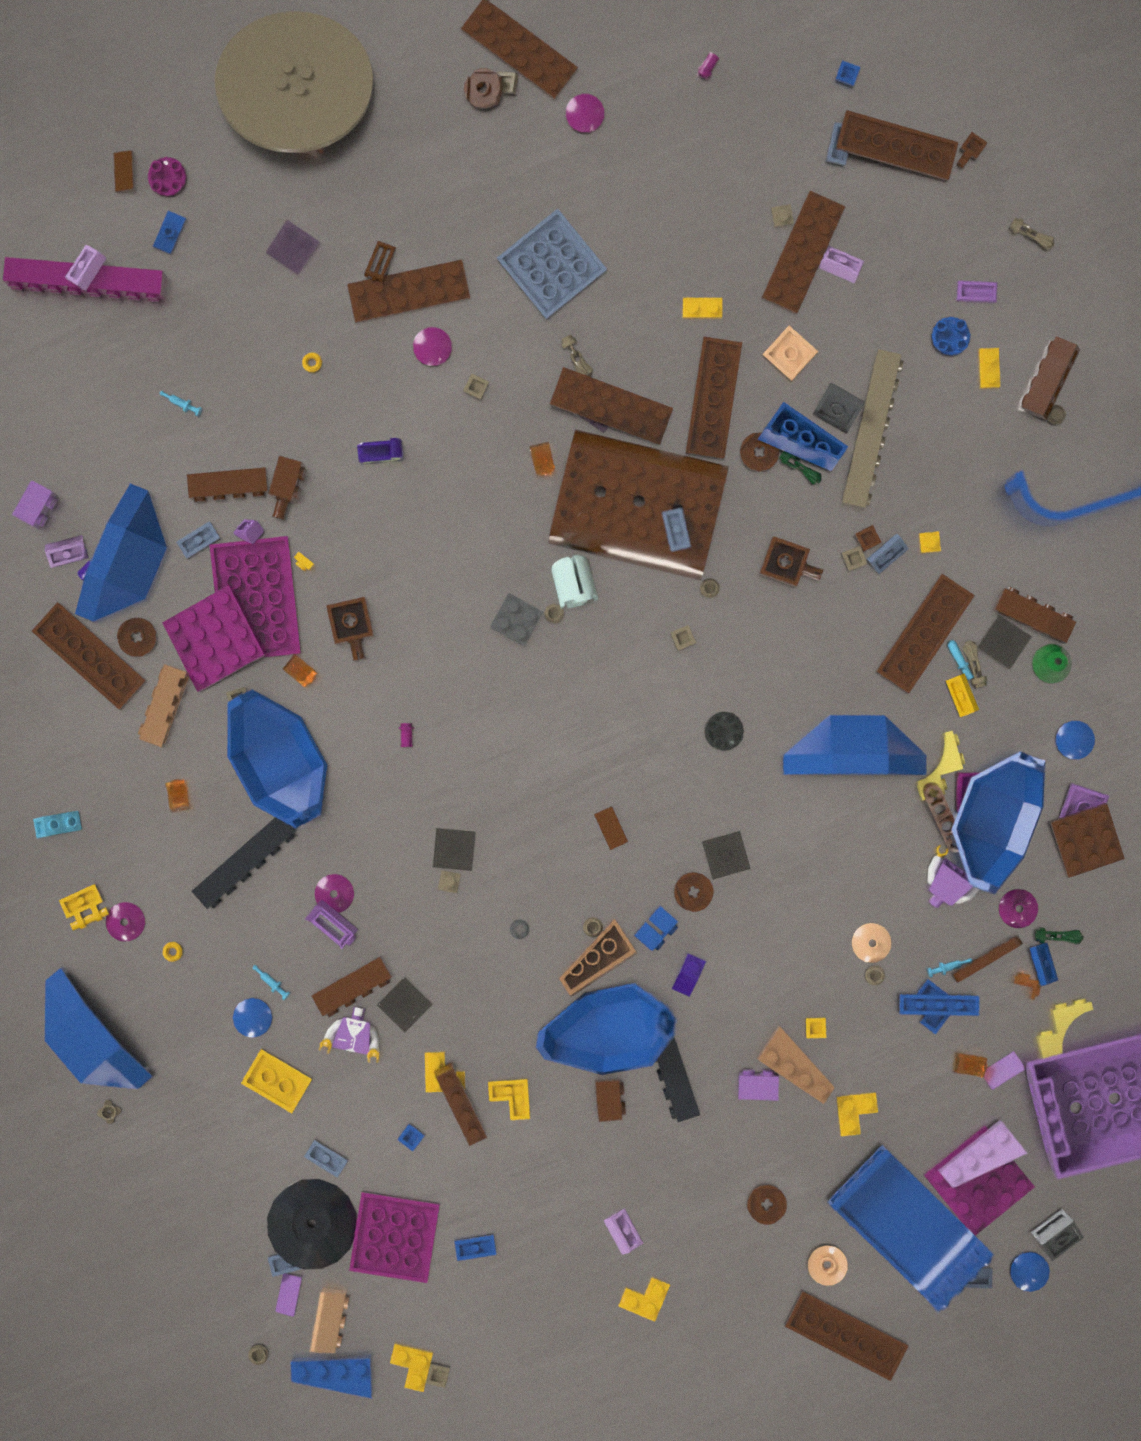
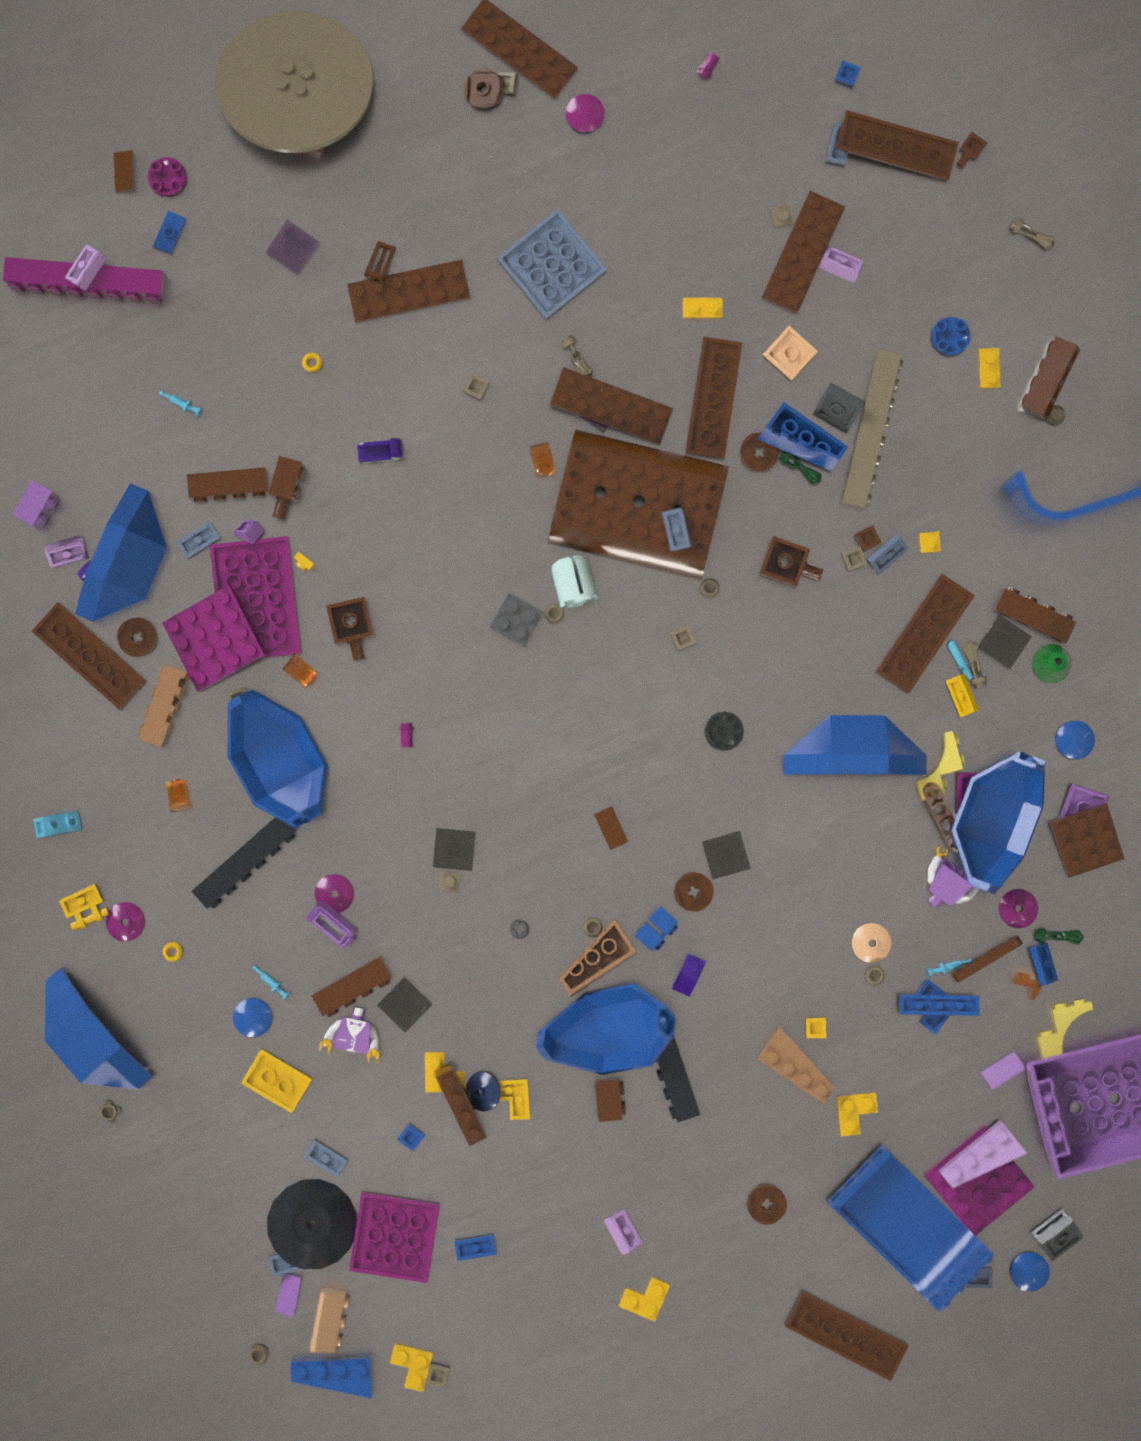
magenta dish [413,327,452,366] -> none
medium lavender brick [738,1069,779,1100] -> none
light nougat dish [808,1246,848,1286] -> none
clear orange bracket [954,1053,987,1077] -> none
medium lavender tile [957,281,997,303] -> none
none -> dark blue dish [466,1072,501,1112]

